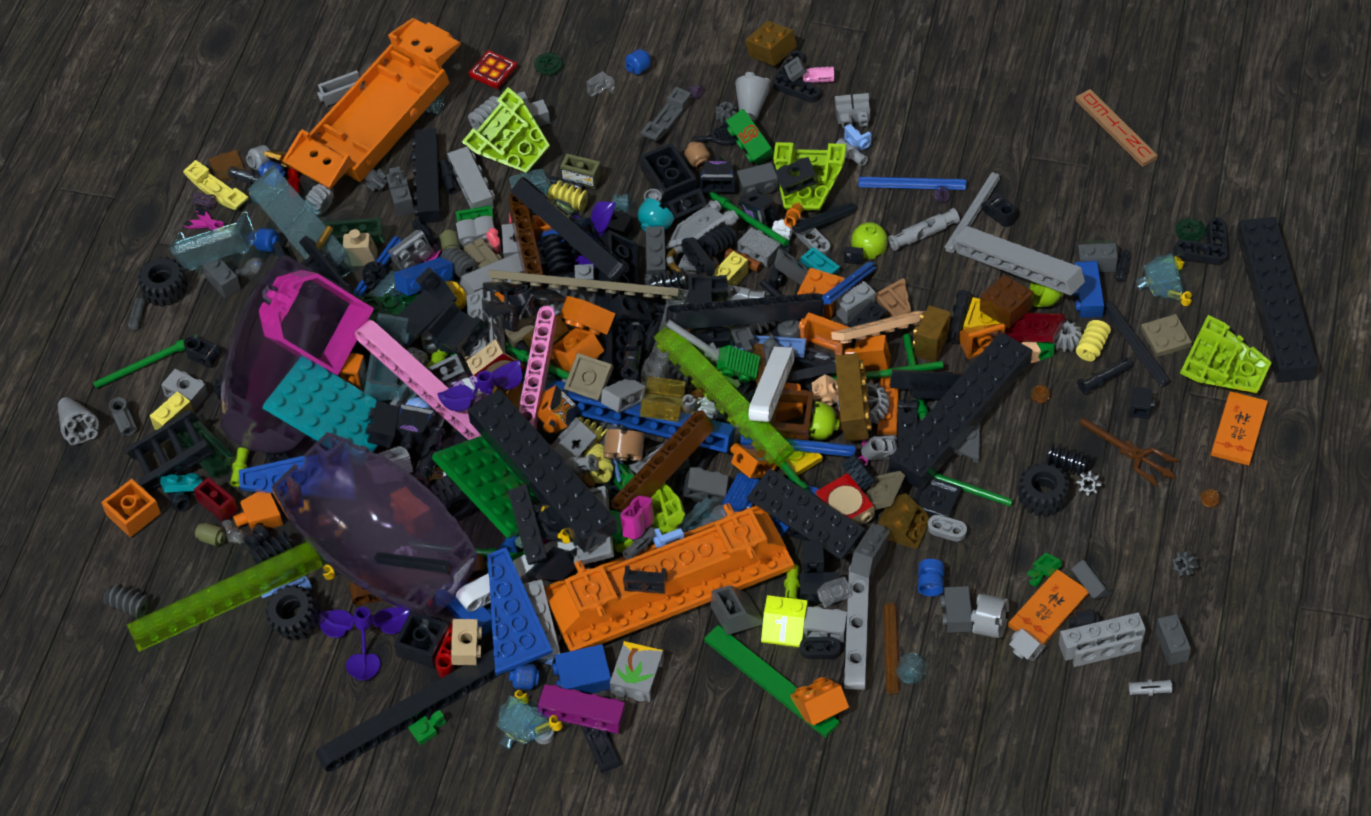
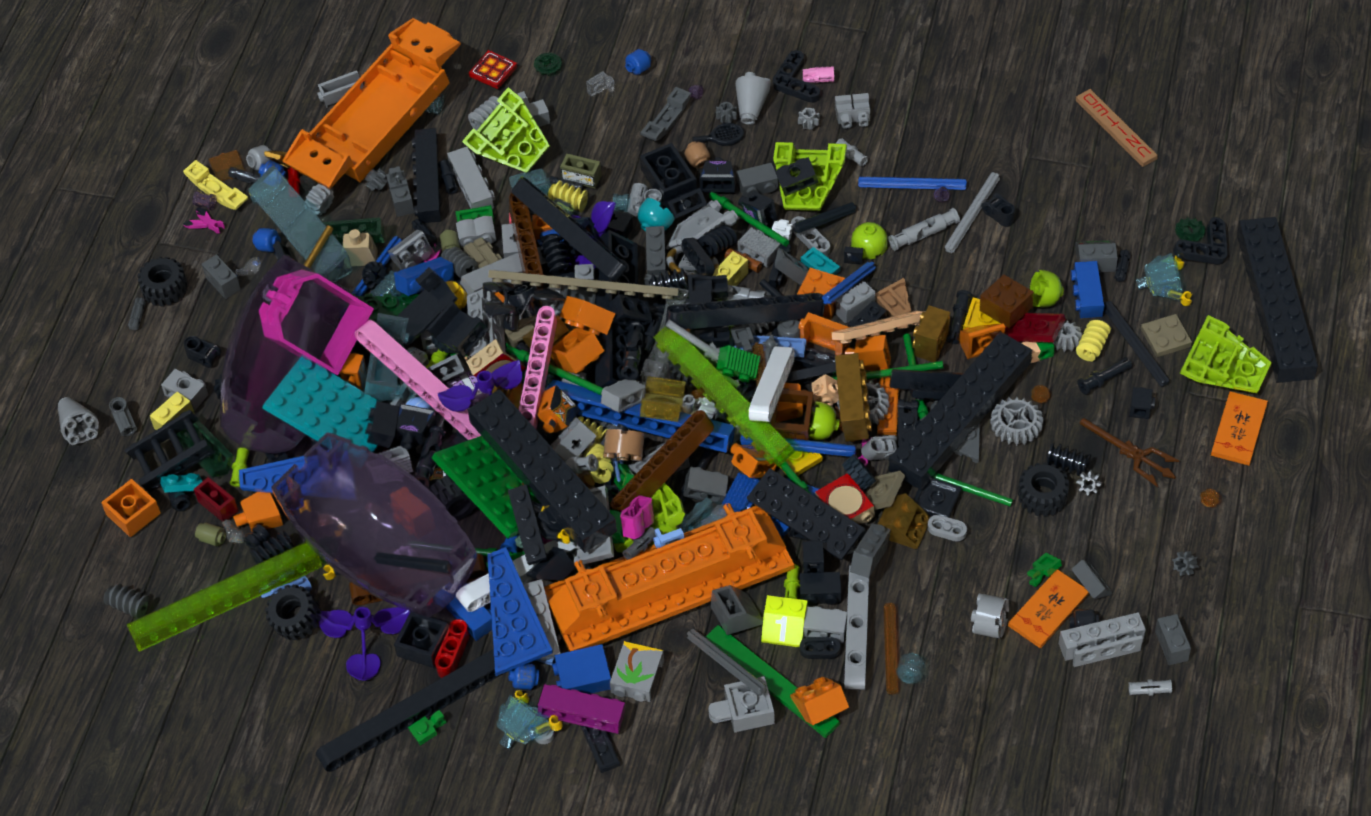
green bar [93,335,197,389] -> none
clear light blue windscreen [169,211,257,271] -> none
black bracket [297,235,353,296] -> none
tan brick [451,619,482,665] -> none
coral arm [486,228,501,254] -> none
dark tan plate [564,353,614,402] -> none
black hinge [623,565,667,594] -> none
green brick [726,109,774,166] -> none
pearl gold brick [745,20,797,66] -> none
dark grey plate [784,57,807,82] -> none
orange pin [784,203,803,227] -> none
clear bracket [817,577,853,608] -> none
light blue bracket [844,124,872,151] -> none
blue wheel [917,559,945,596] -> none
dark grey brick [940,586,972,633] -> none
light grey brick [953,226,1085,295] -> none
light grey brick [1009,628,1046,662] -> none
none -> light grey hinge [627,183,648,216]
none -> dark grey axle [687,629,767,696]
none -> light grey brick [709,676,775,733]
none -> light grey gear [798,108,820,130]
none -> light grey gear [990,396,1043,446]

